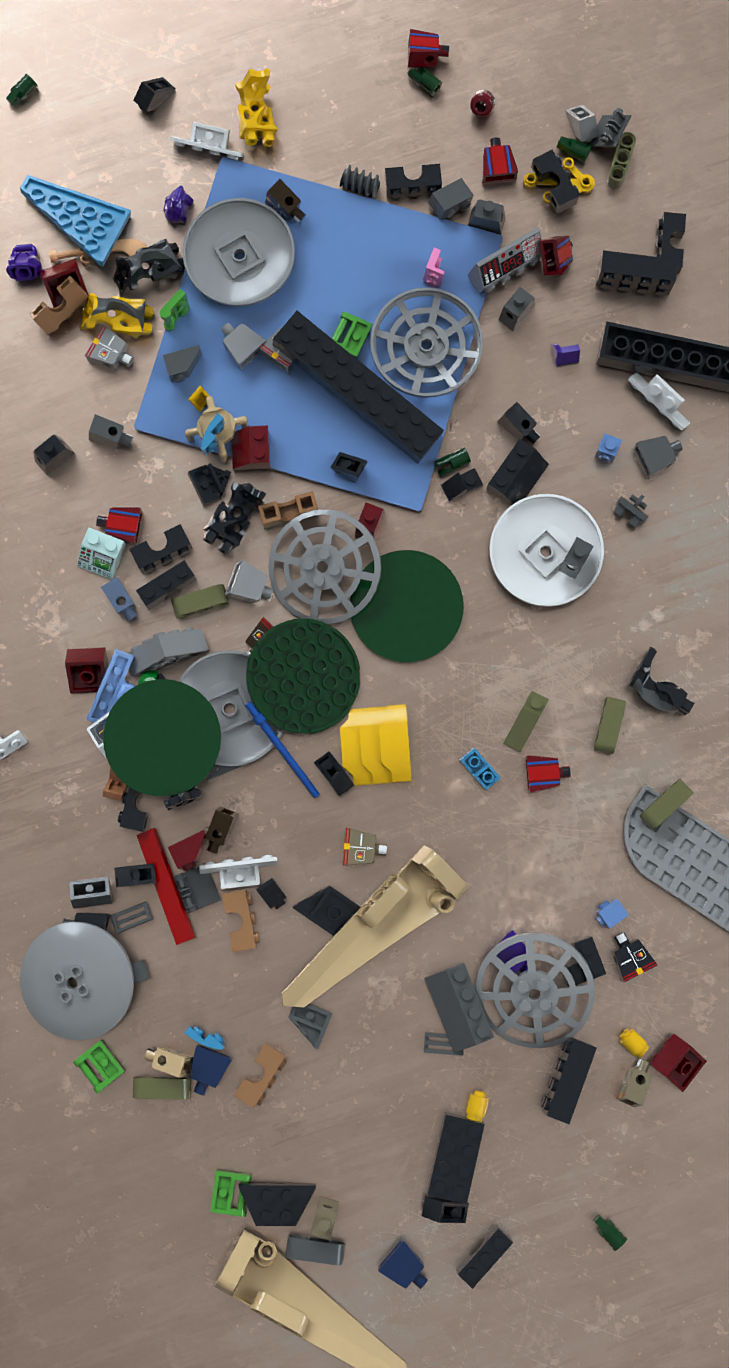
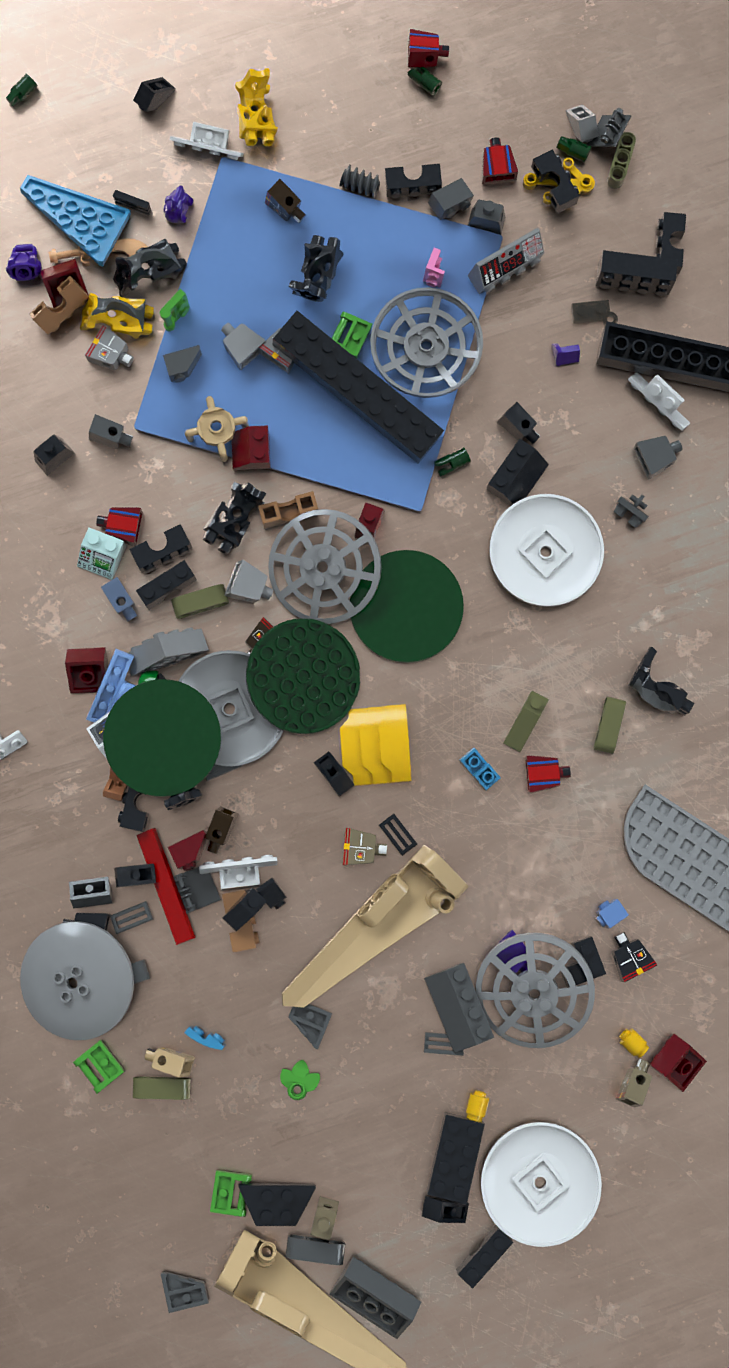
light grey dish [183,198,295,307] -> none
yellow slope [188,386,210,412] -> none
black slope [188,463,231,507] -> none
dark blue torso [190,1044,233,1096] -> none
dark azure slope [201,413,225,456] -> none
medium nougat arch [234,1042,287,1108] -> none
blue bar [245,701,320,798] -> none
black wing [292,885,361,936] -> none
black slope [330,452,367,483] -> none
dark blue torso [378,1238,428,1289] -> none
black slope [441,468,483,502] -> none
dark red head [470,90,495,117] -> none
dark grey torso [499,287,535,331] -> none
dark red torso [539,235,573,276] -> none
black brick [541,1037,597,1124] -> none
dark grey torso [558,537,594,579] -> none
dark green hinge [593,1214,627,1251] -> none
medium blue brick [595,433,622,463] -> none
olive beam [639,778,693,830] -> none
none -> black tile [113,190,151,216]
none -> dark grey wing [161,1271,209,1313]
none -> black slope [222,888,267,931]
none -> bright green plate [280,1060,320,1100]
none -> black hips [289,235,343,302]
none -> dark grey slope [329,1257,421,1339]
none -> black tile [379,814,417,856]
none -> white dish [481,1122,602,1247]
none -> clear smoke hinge [571,300,618,325]

